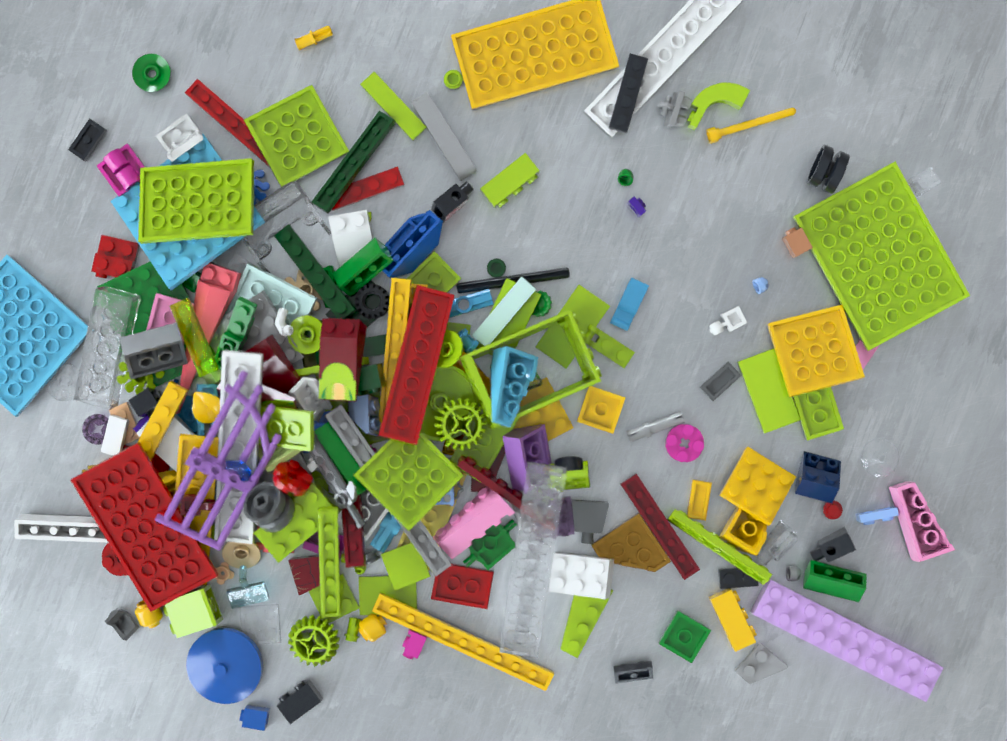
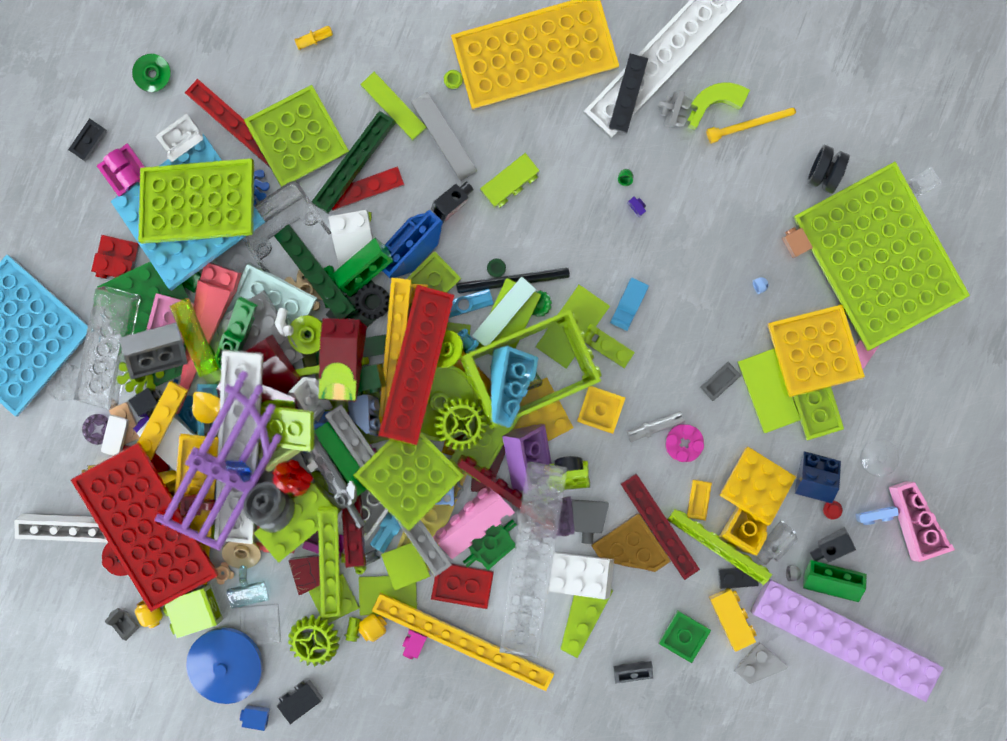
white plate [709,306,747,335] -> none

